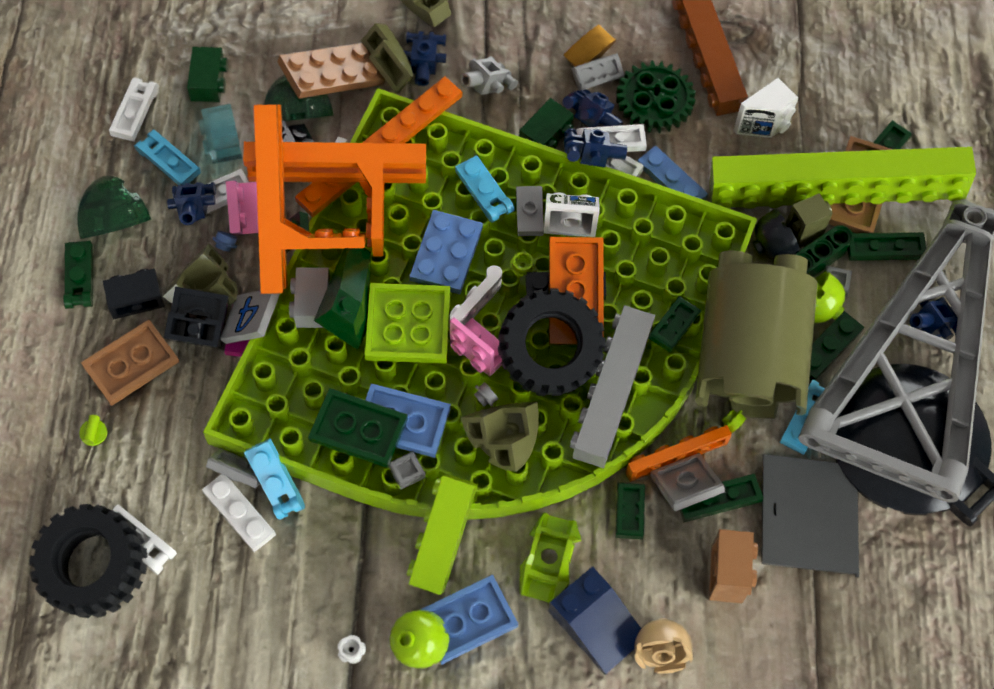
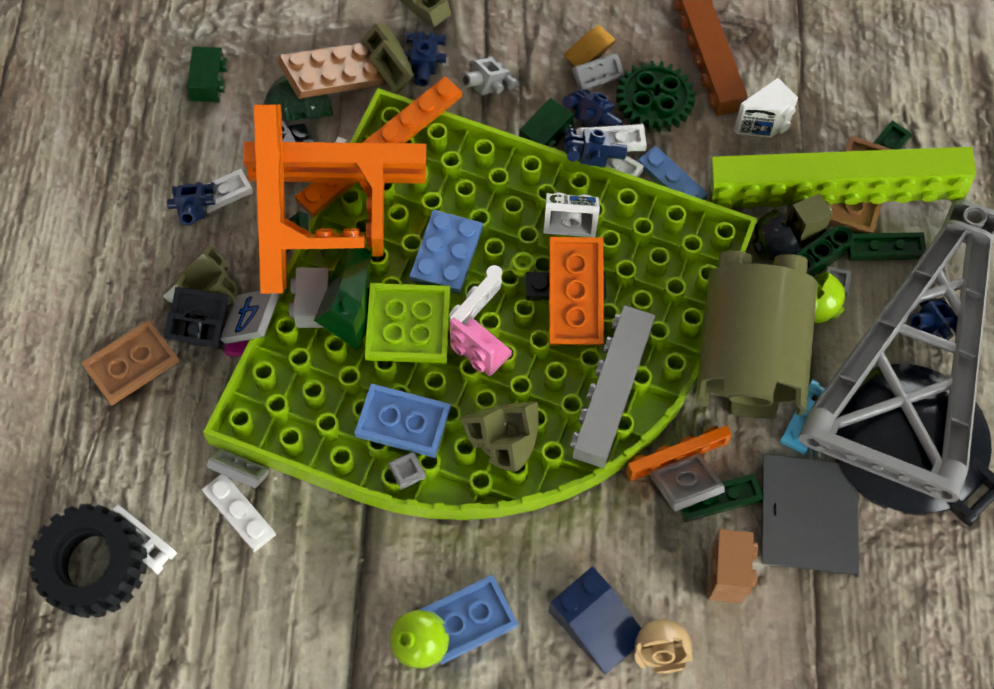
dark green plate [63,241,93,309] -> none
clear green brick [77,175,151,239] -> none
lime plate [79,415,107,446] -> none
black brick [103,268,165,320] -> none
white plate [109,77,159,142] -> none
medium azure plate [134,129,201,185] -> none
clear light blue brick [198,104,242,164] -> none
medium blue plate [212,231,237,252] -> none
bright pink bracket [226,181,258,235] -> none
medium azure plate [244,438,305,520] -> none
dark green plate [308,388,408,468] -> none
white plate [337,635,366,664] -> none
lime brick [407,474,478,595] -> none
medium azure plate [455,155,515,223] -> none
light grey plate [474,382,499,407] -> none
black tyre [498,288,606,397] -> none
light grey plate [516,186,544,236] -> none
lime piece [519,512,581,603] -> none
dark green plate [615,482,645,540] -> none
dark green plate [648,296,702,353] -> none
lime plate [722,409,747,433] -> none
dark green plate [809,311,865,381] -> none

